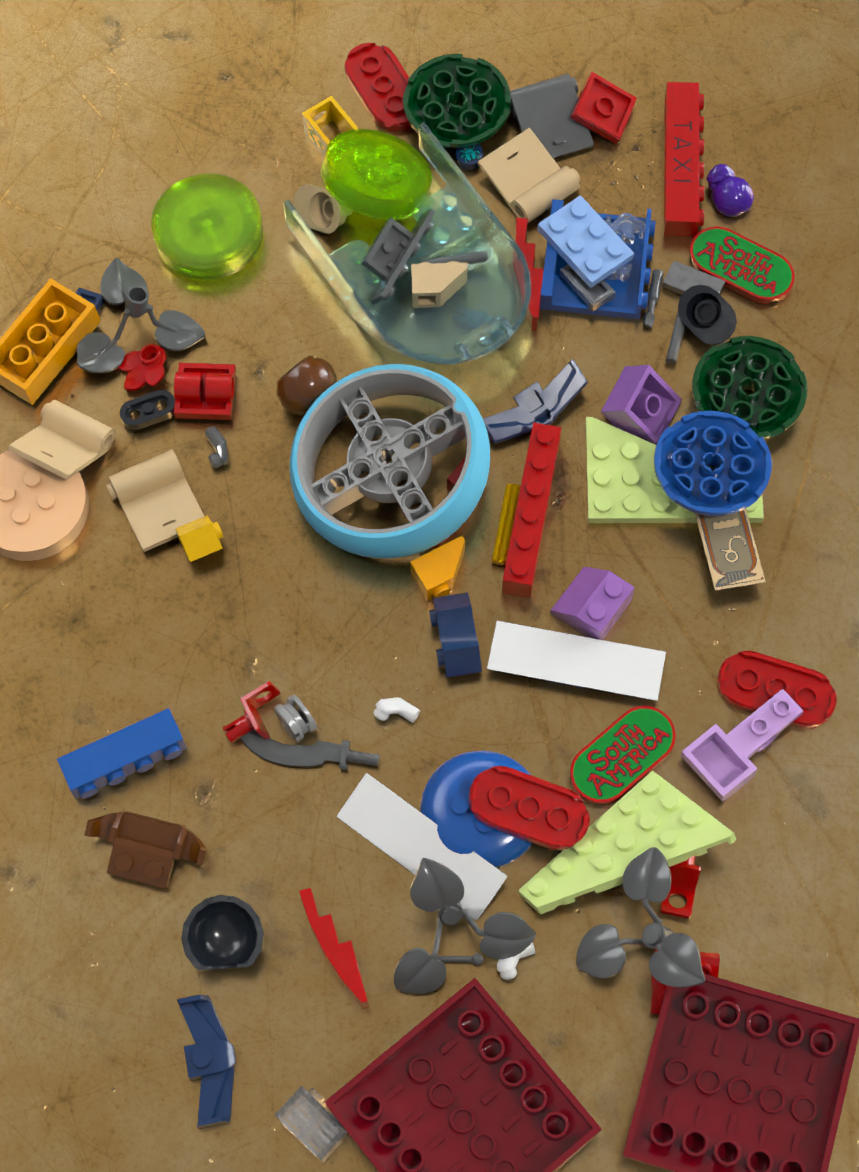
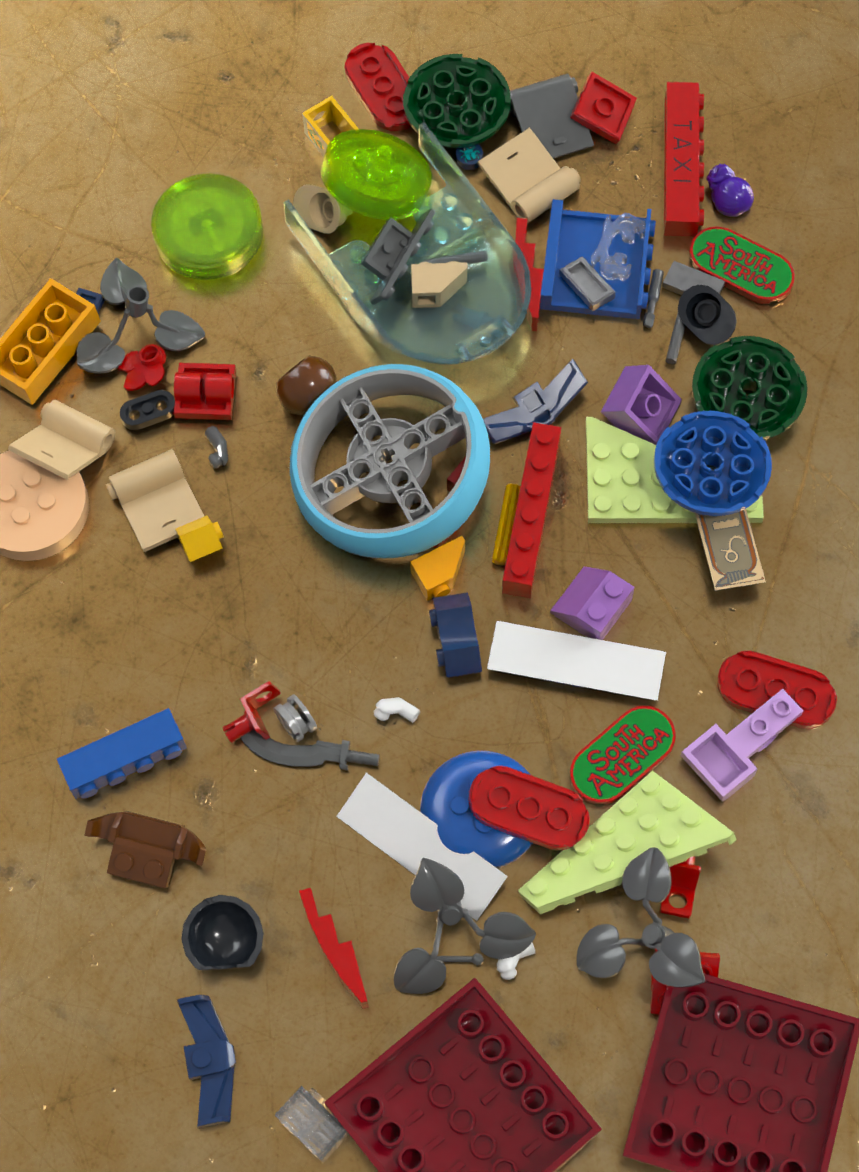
light blue plate [537,195,634,288] -> none

